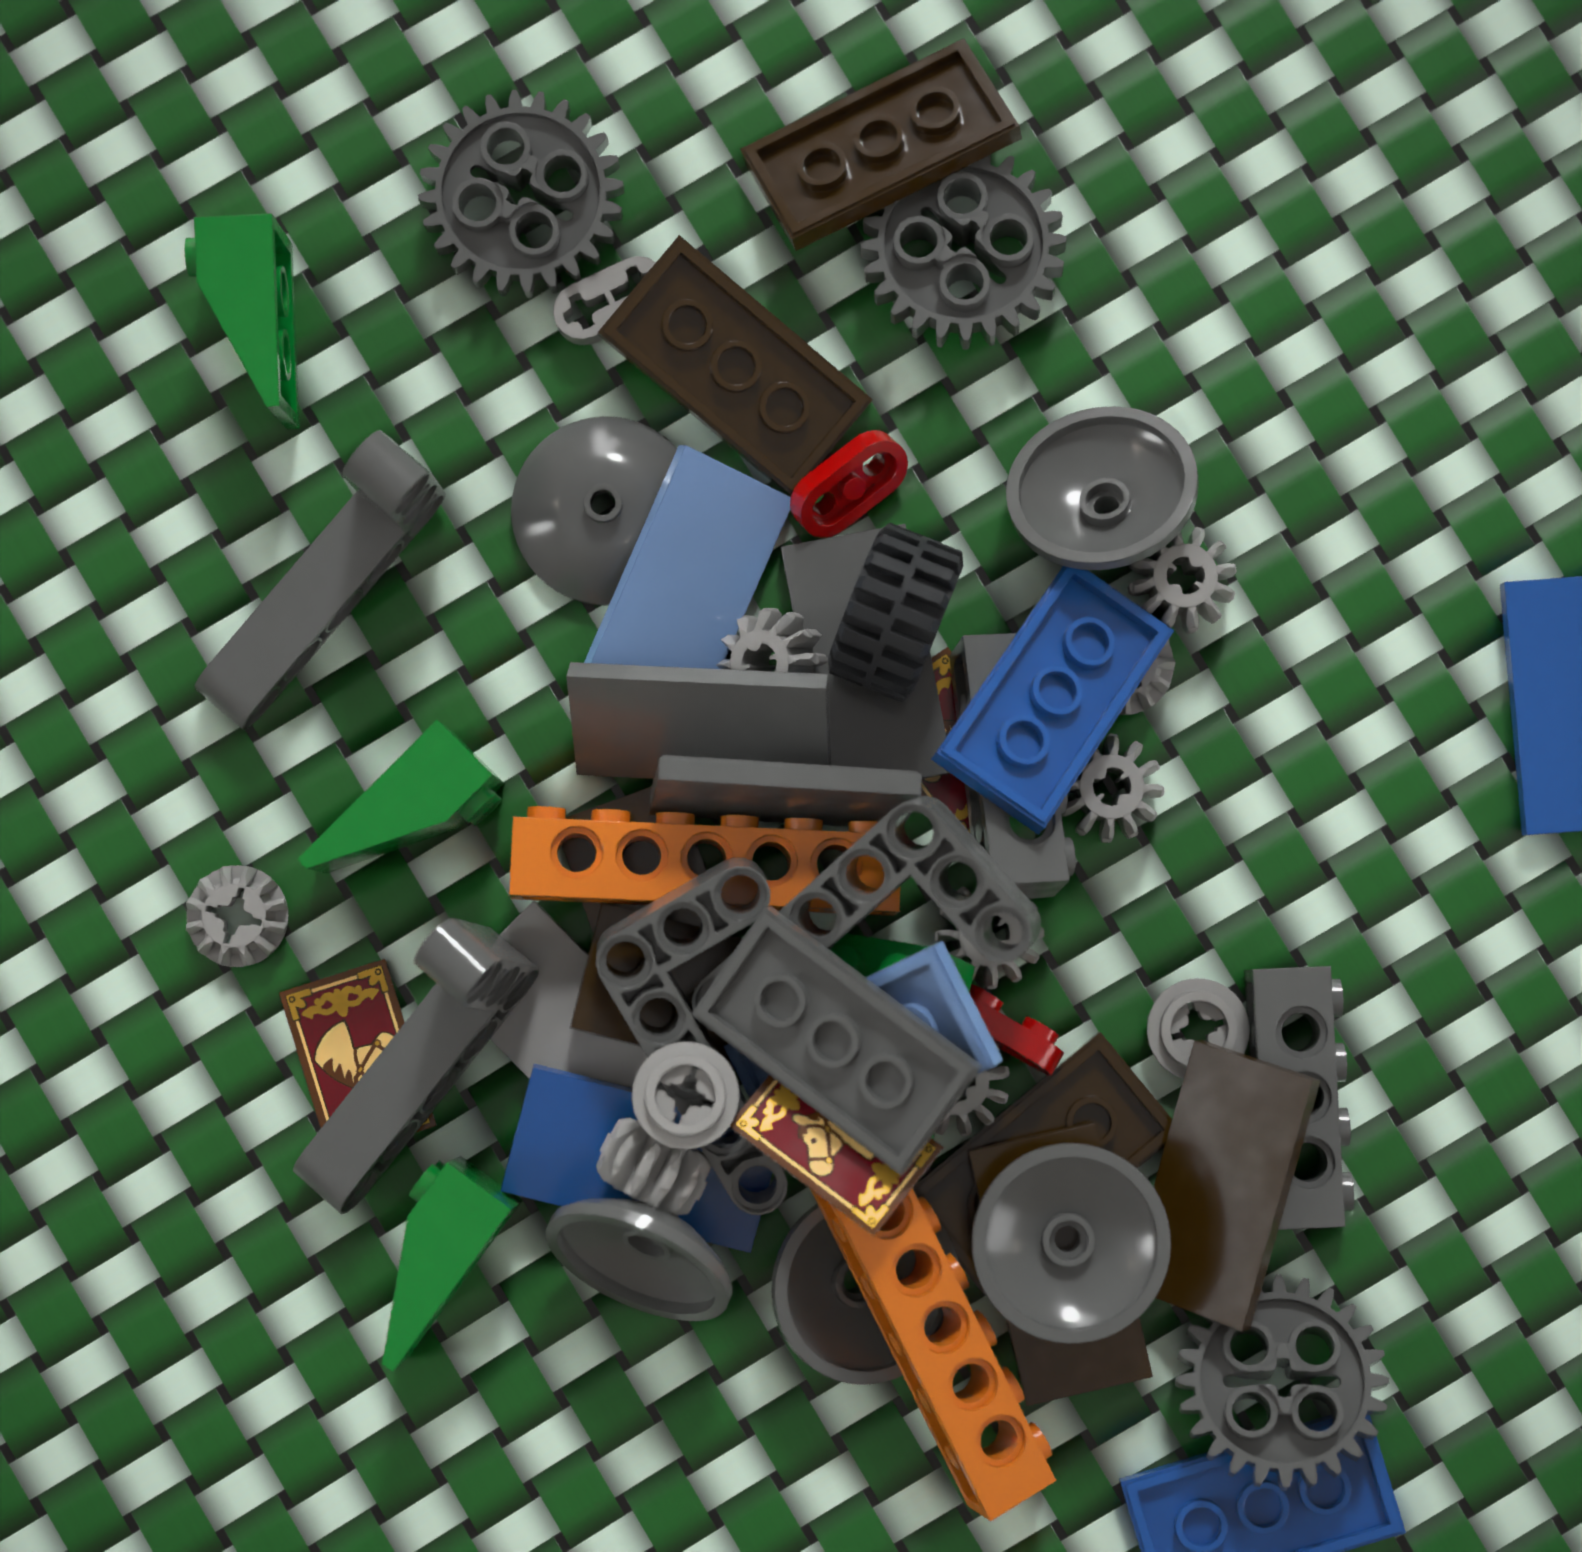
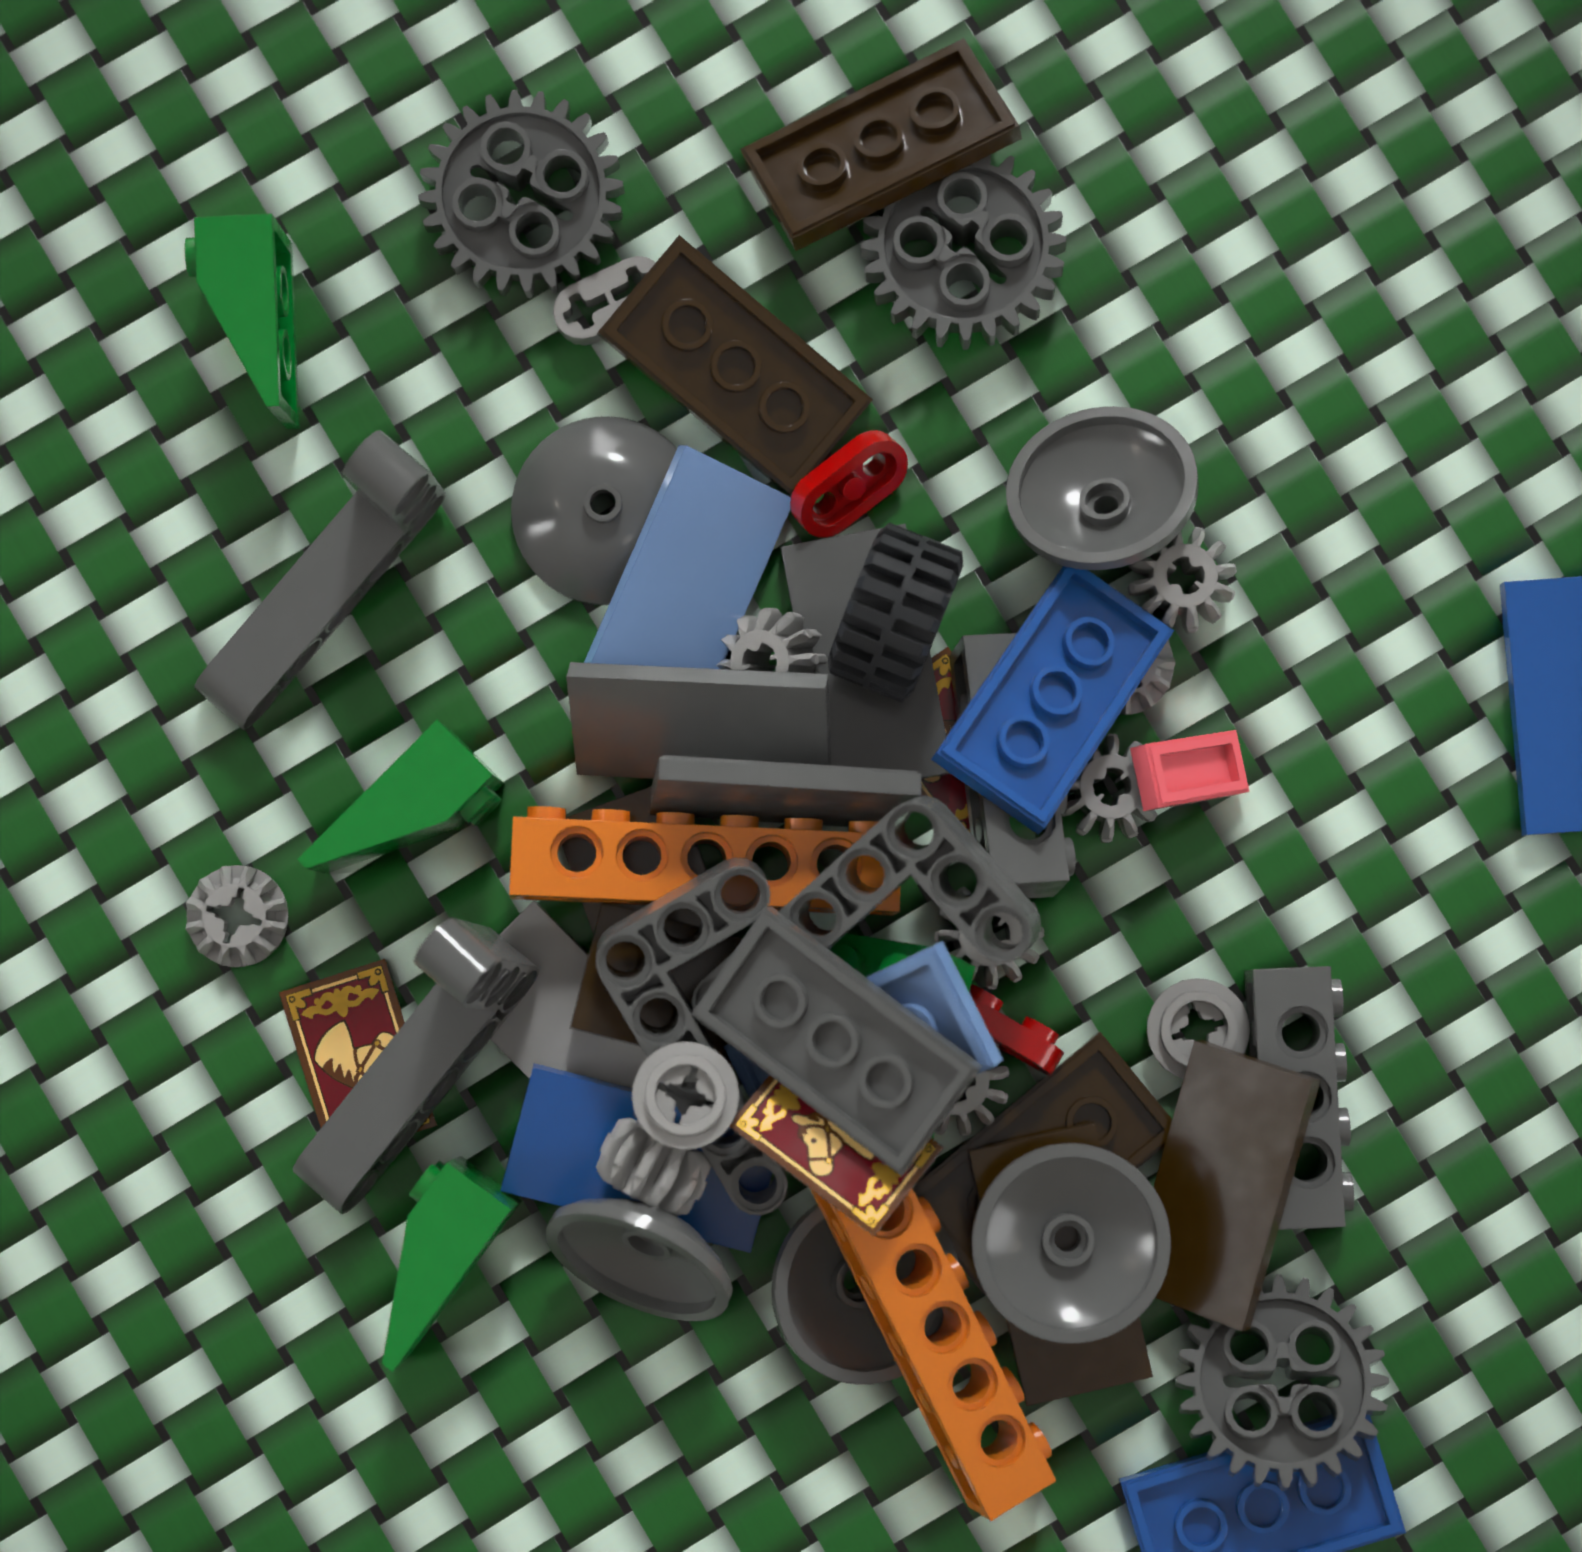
none -> coral tile [1130,730,1249,812]

